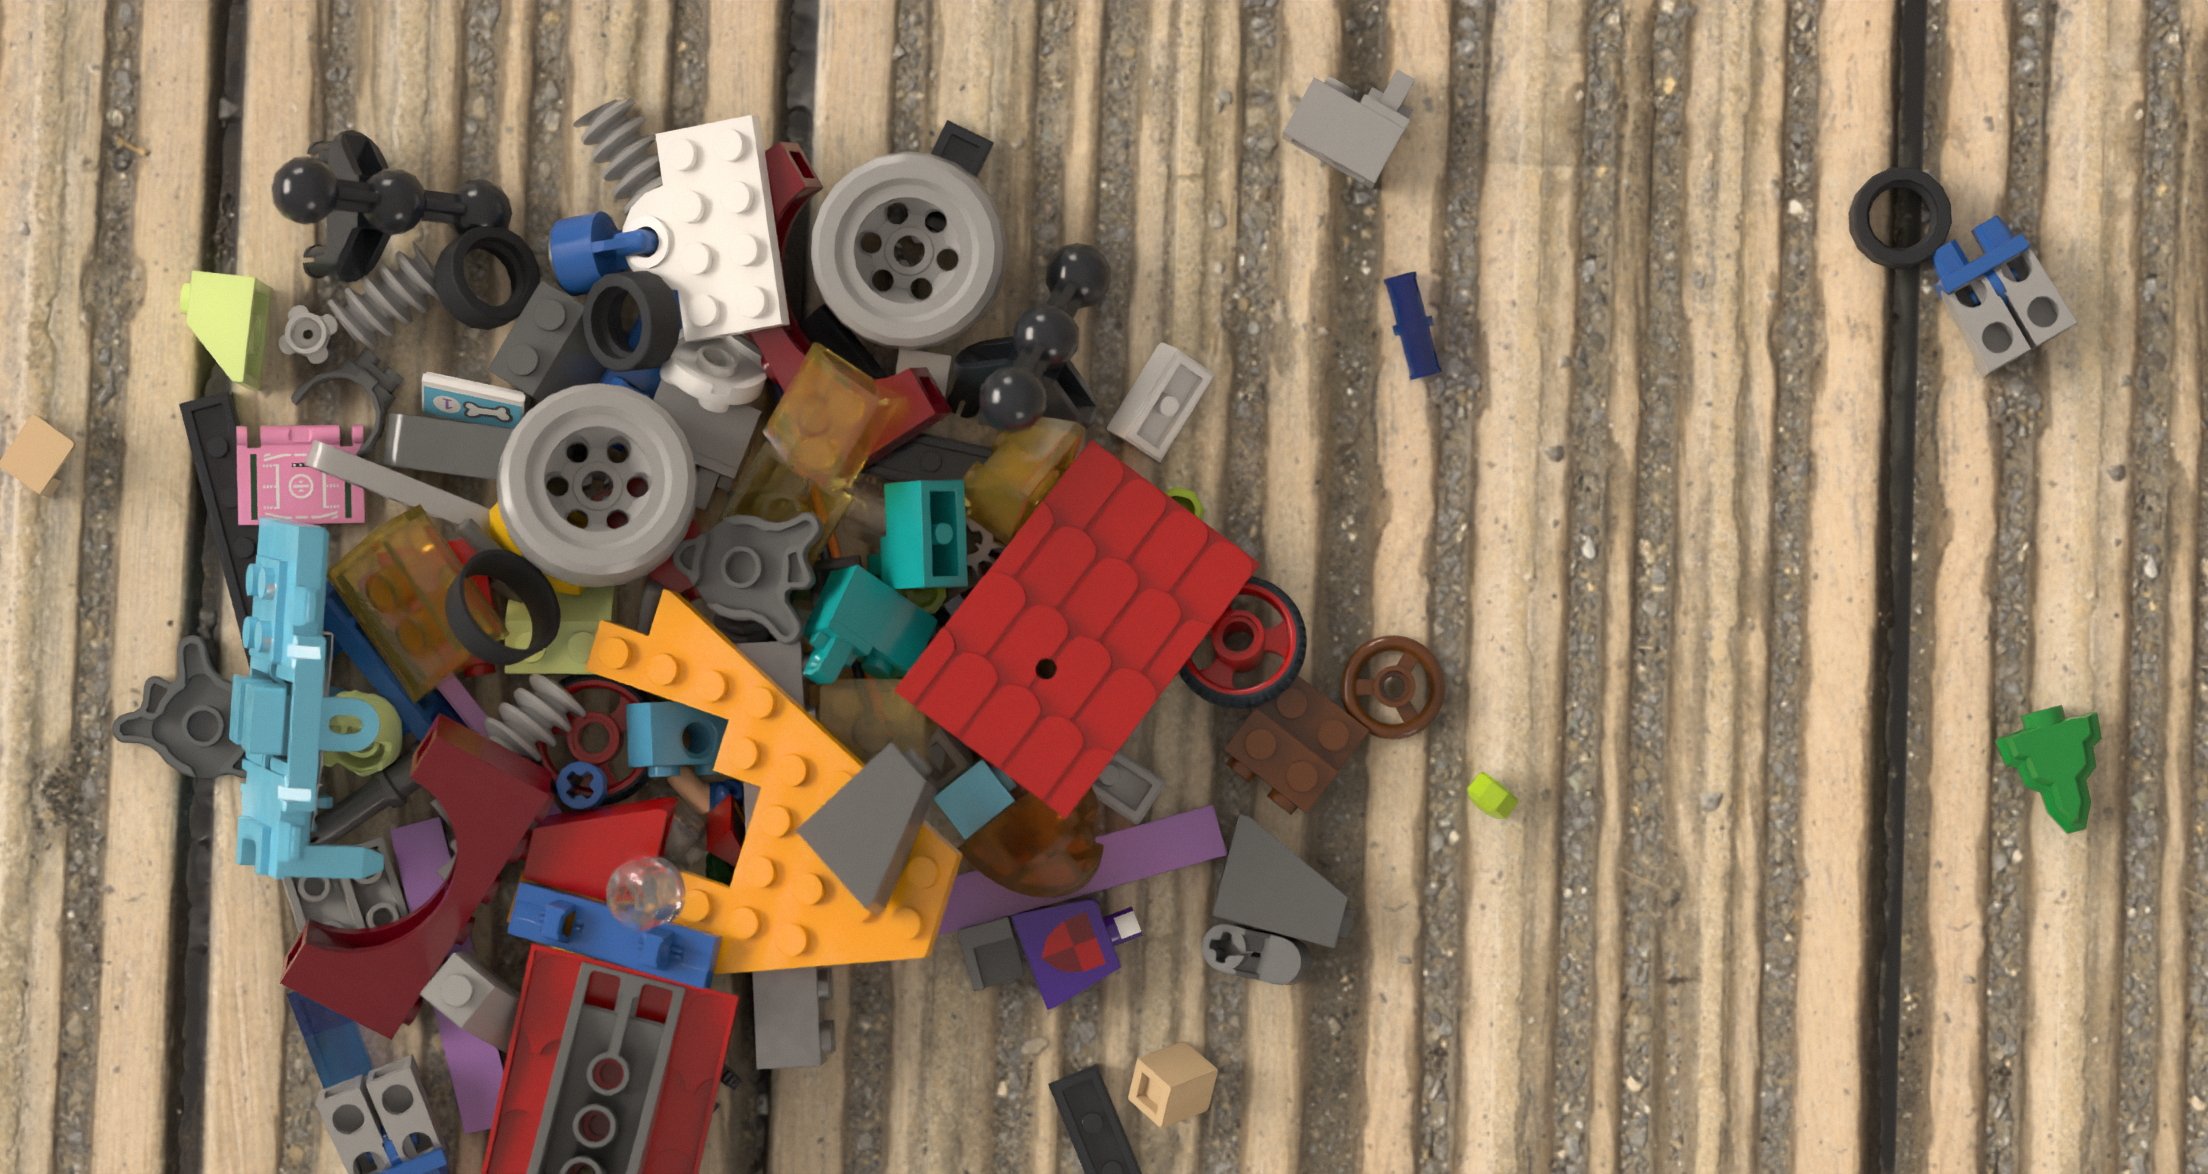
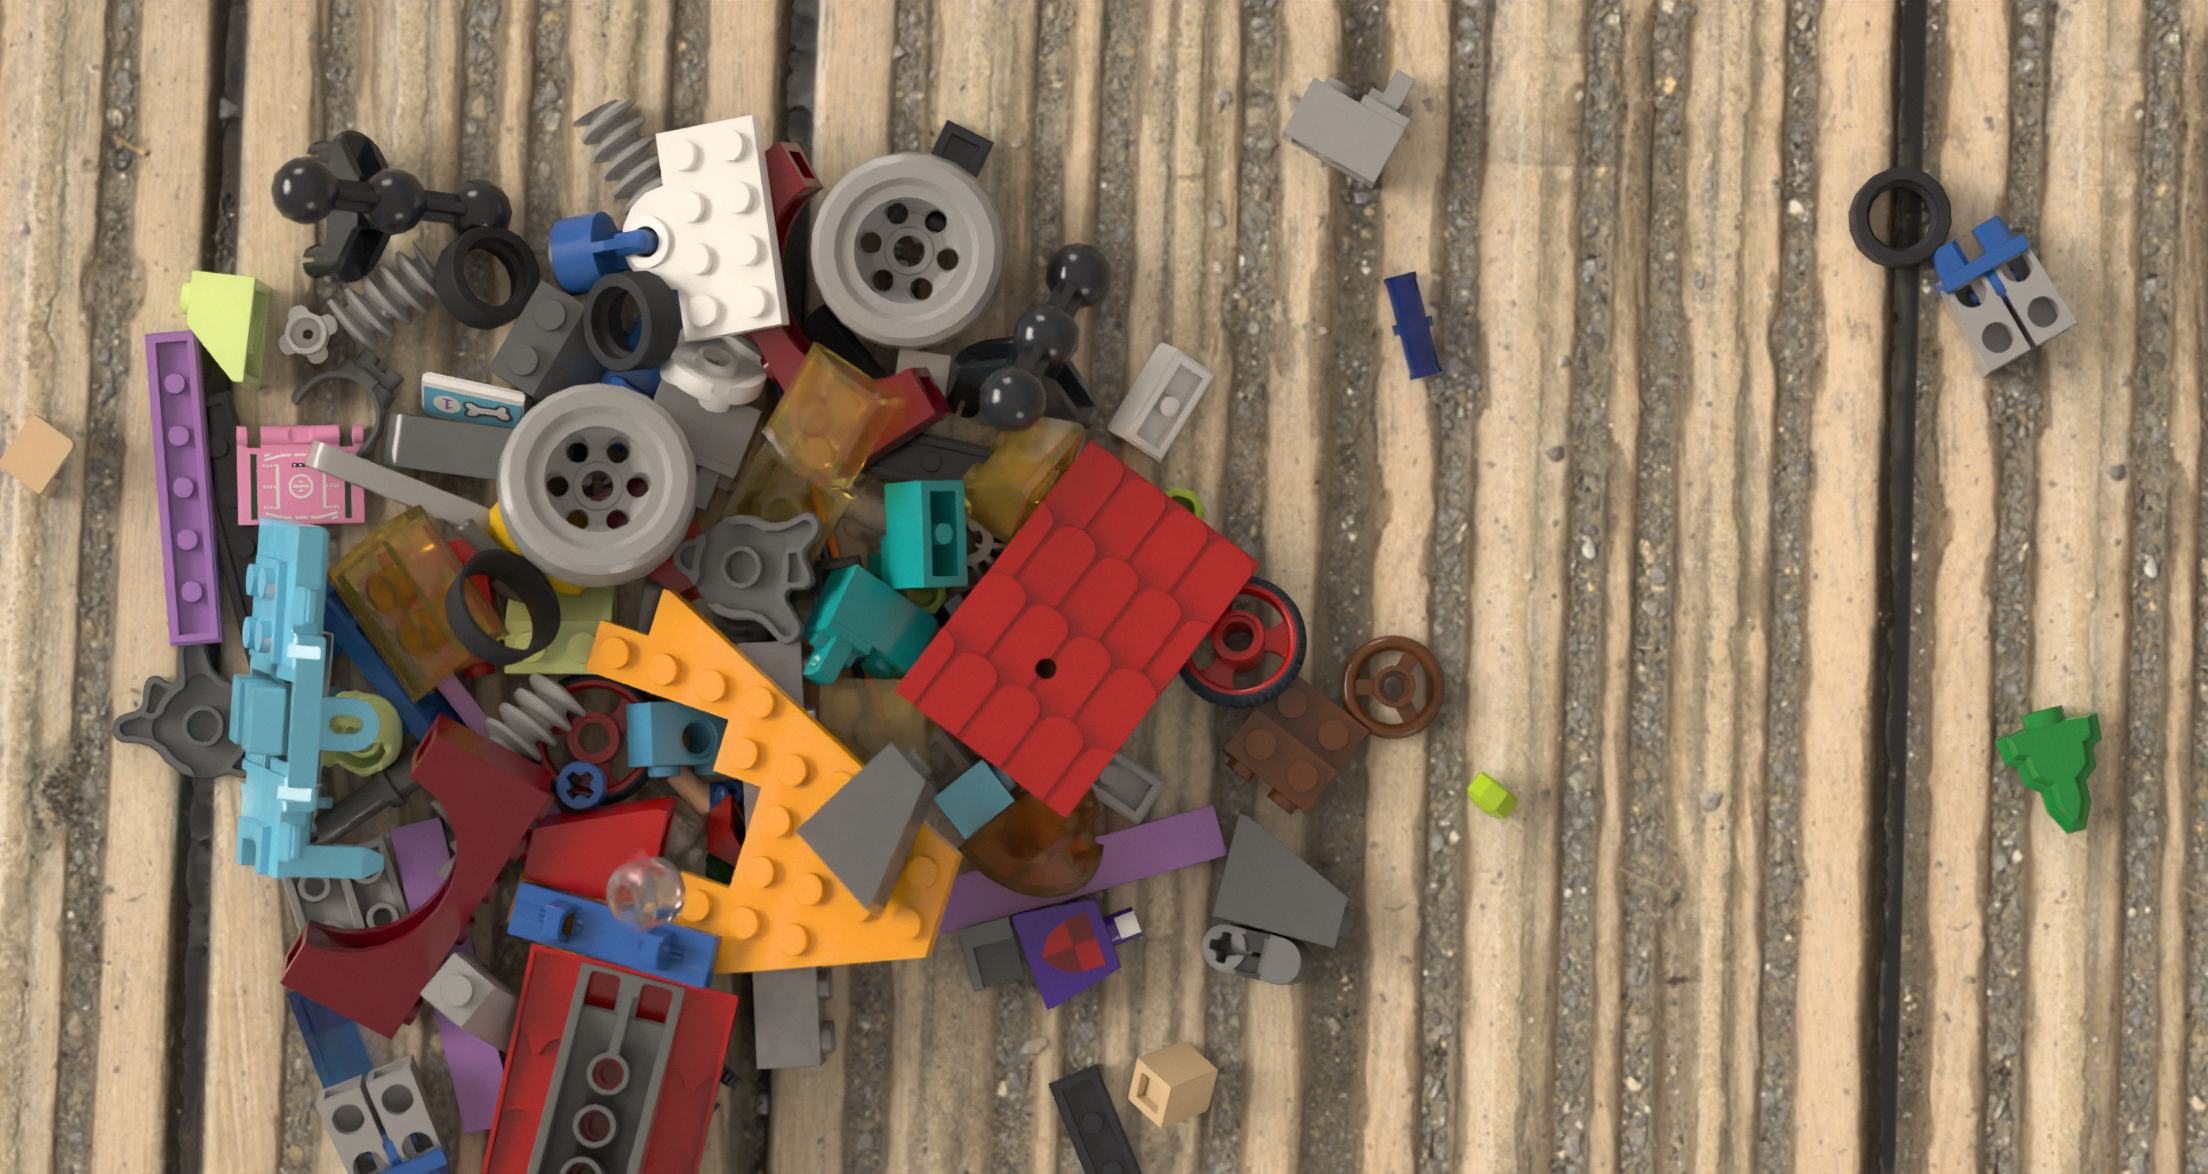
none -> medium lavender tile [145,330,225,647]

